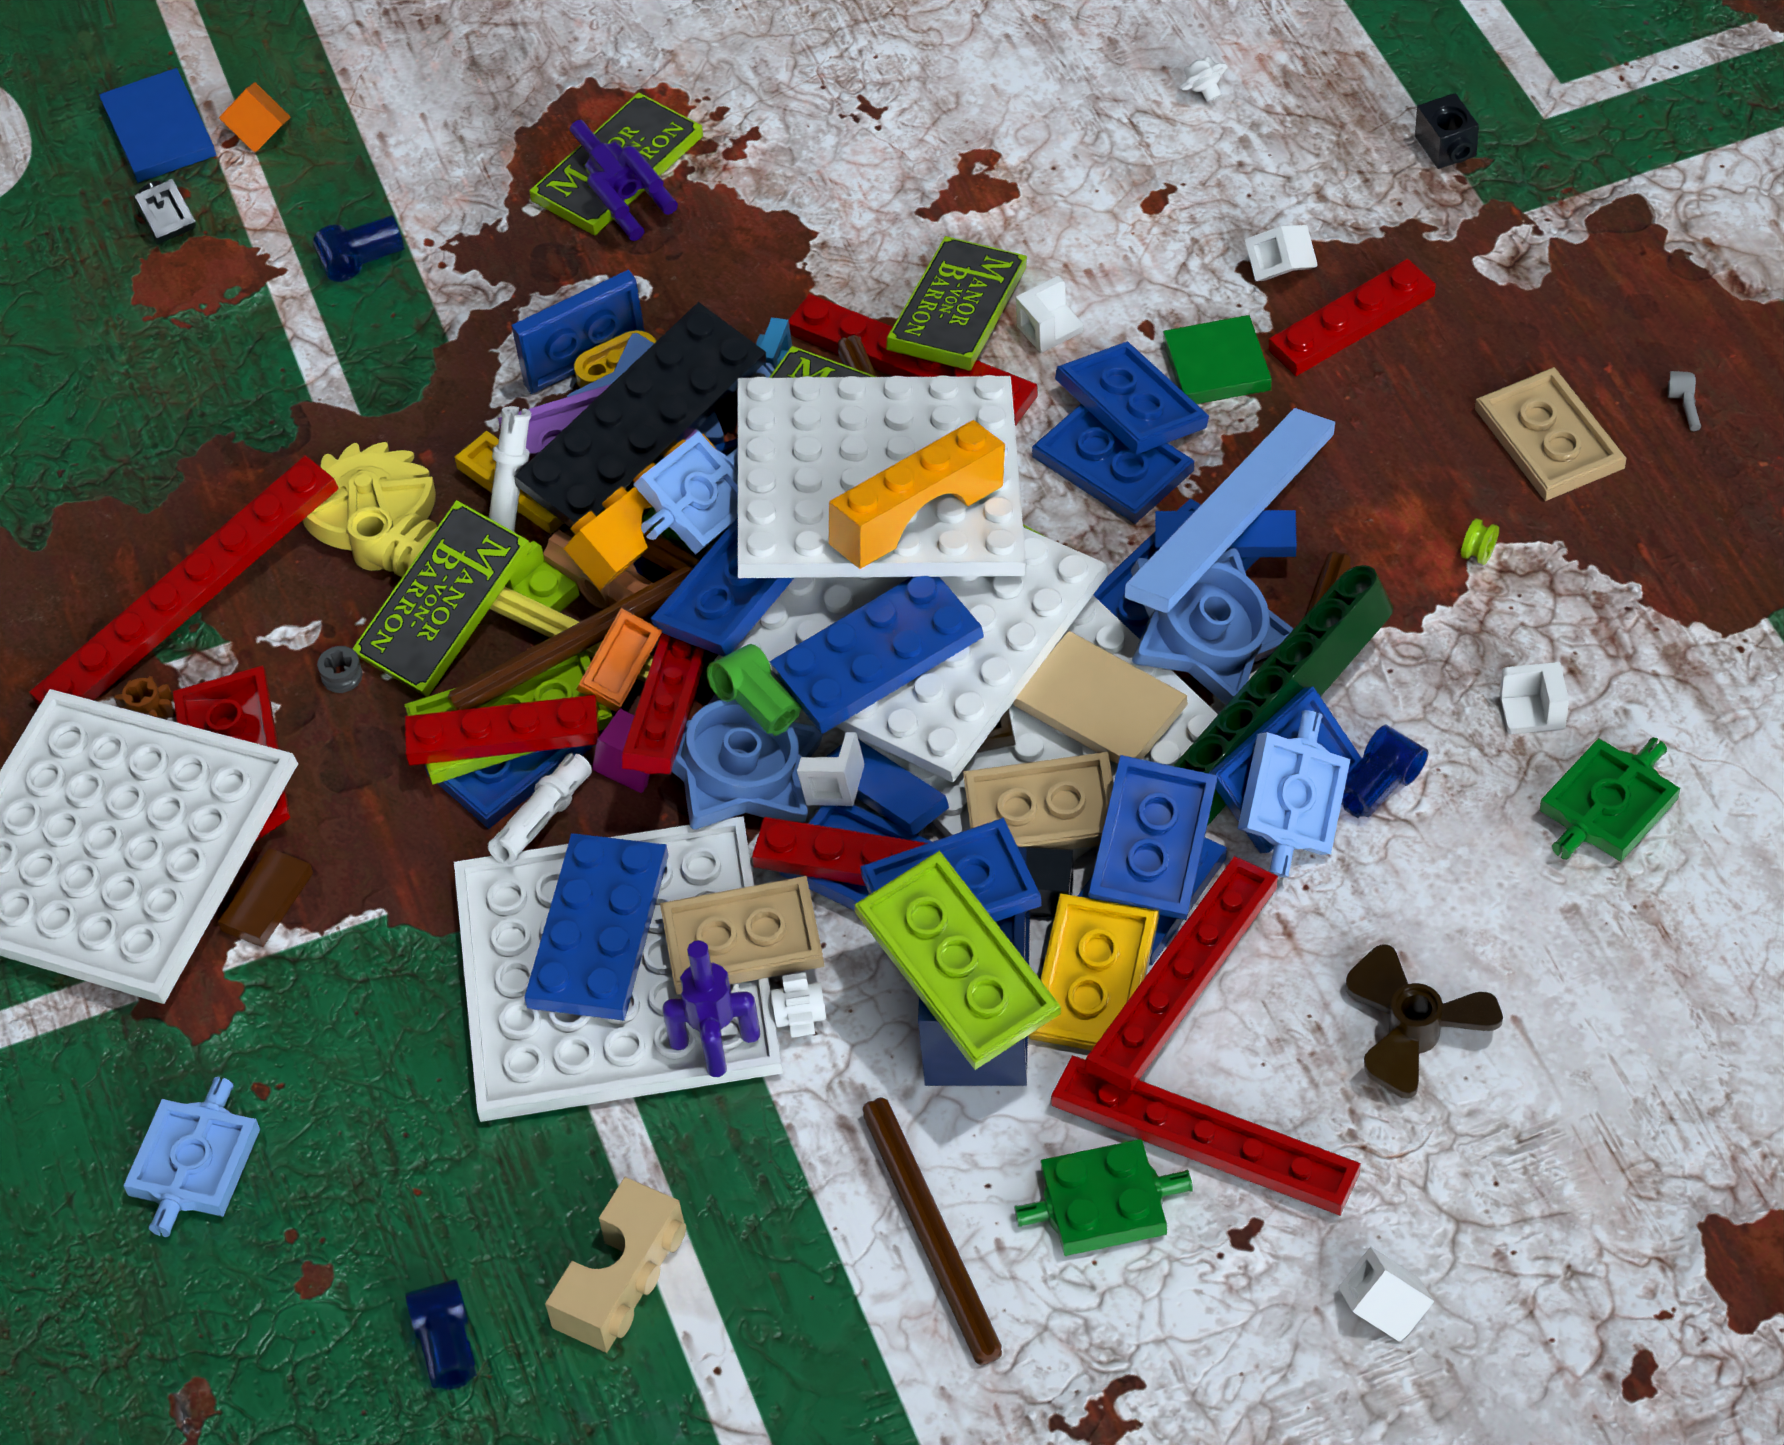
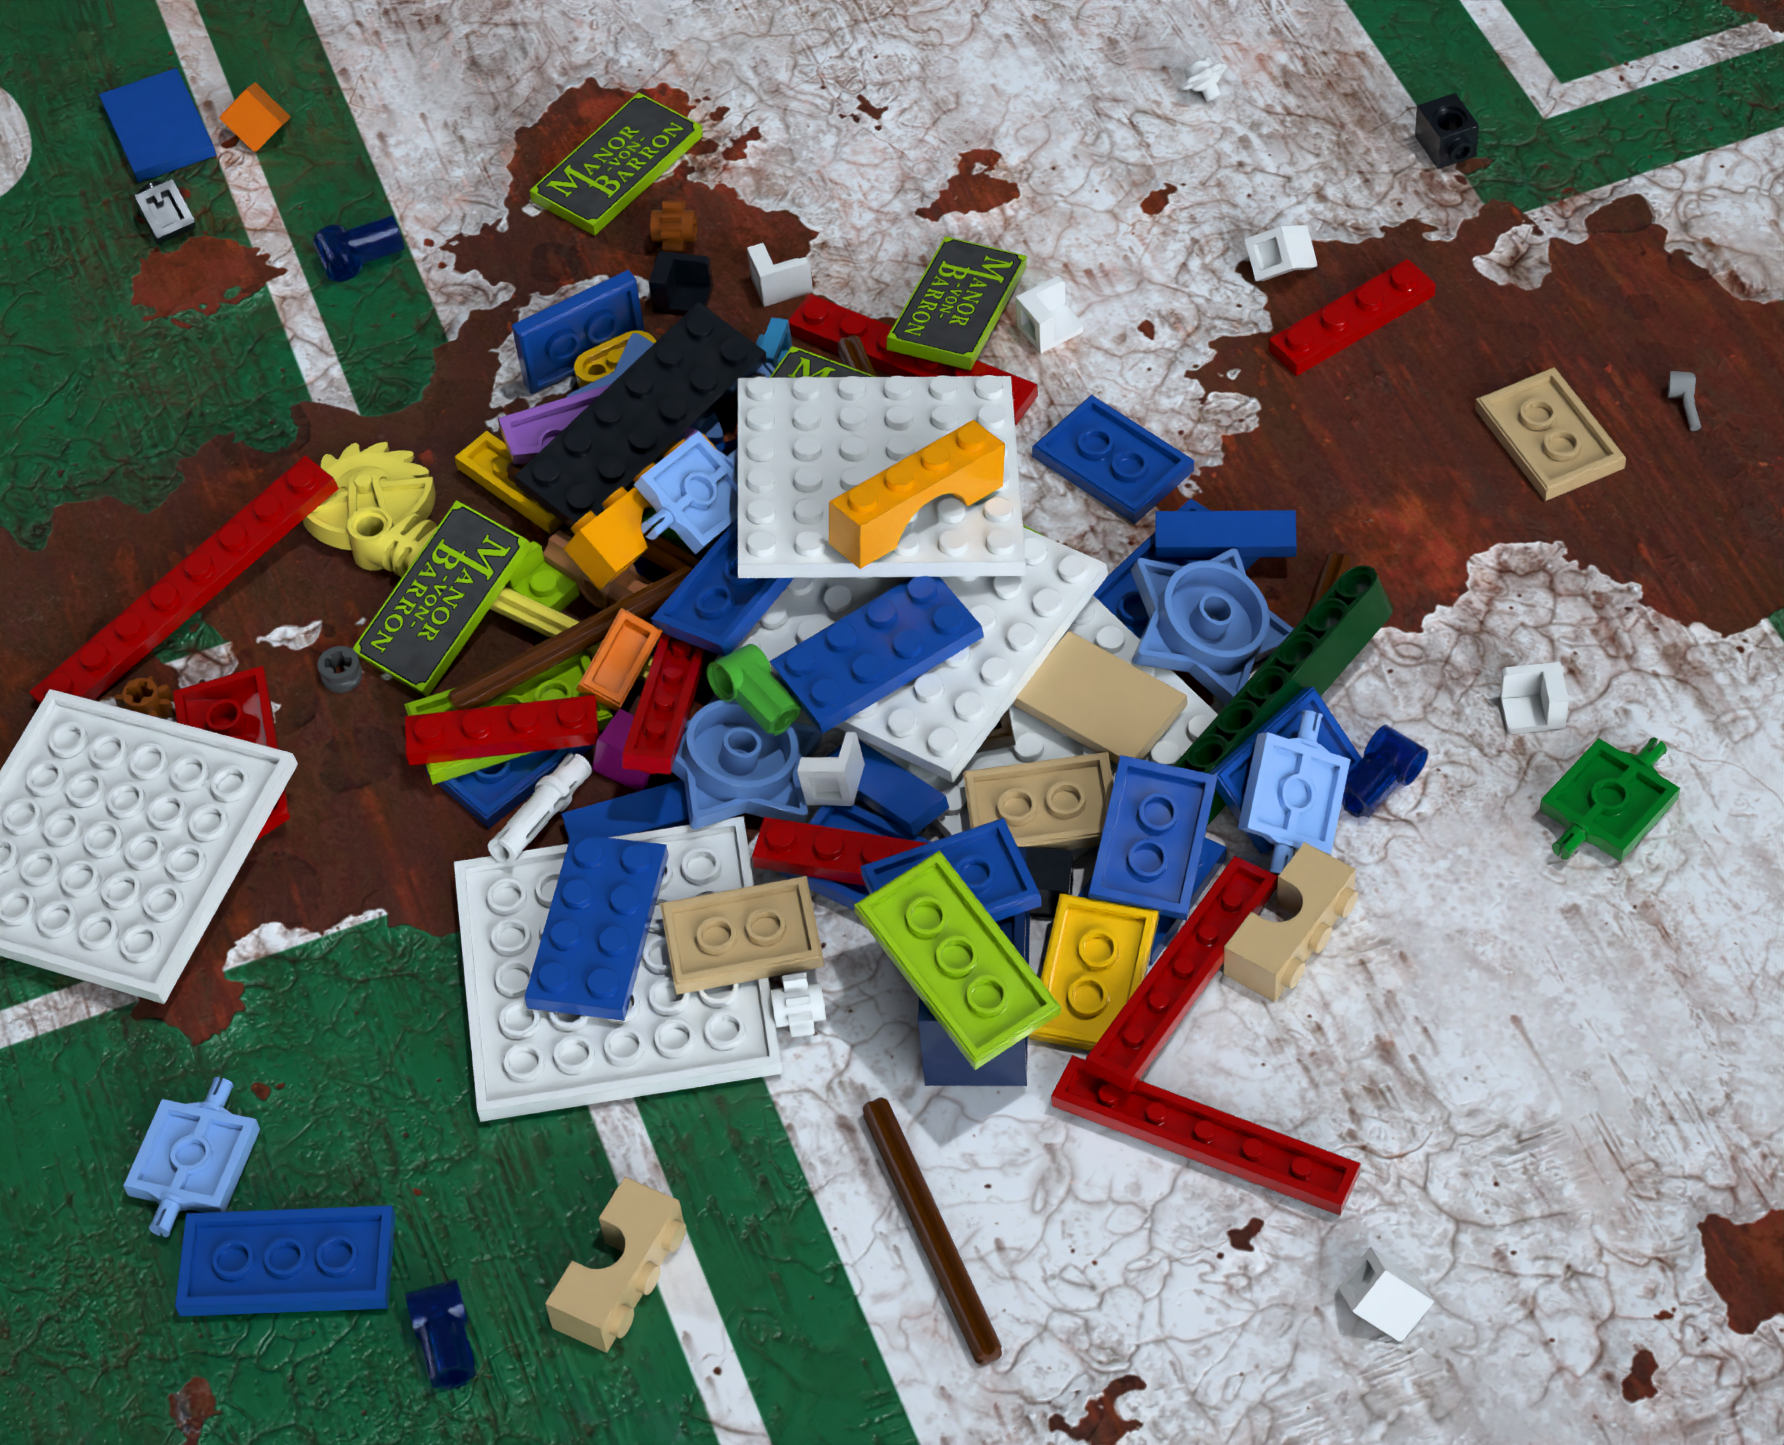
reddish brown tile [218,848,313,947] -> none
white pin [489,406,532,532] -> none
dark purple plant [570,120,678,241] -> none
dark purple plant [662,940,761,1077] -> none
green plate [1014,1139,1193,1256] -> none
blue tile [1055,341,1209,455] -> none
light blue tile [1125,408,1335,613] -> none
green tile [1163,315,1272,404] -> none
dark brown piece [1346,944,1503,1099] -> none
lime bush [1461,518,1499,565] -> none
none -> blue plate [175,1205,396,1316]
none -> blue tile [561,780,690,840]
none -> black panel [648,251,714,316]
none -> dark orange gear [650,200,698,252]
none -> white panel [747,243,813,307]
none -> tan arch [1224,842,1358,1002]

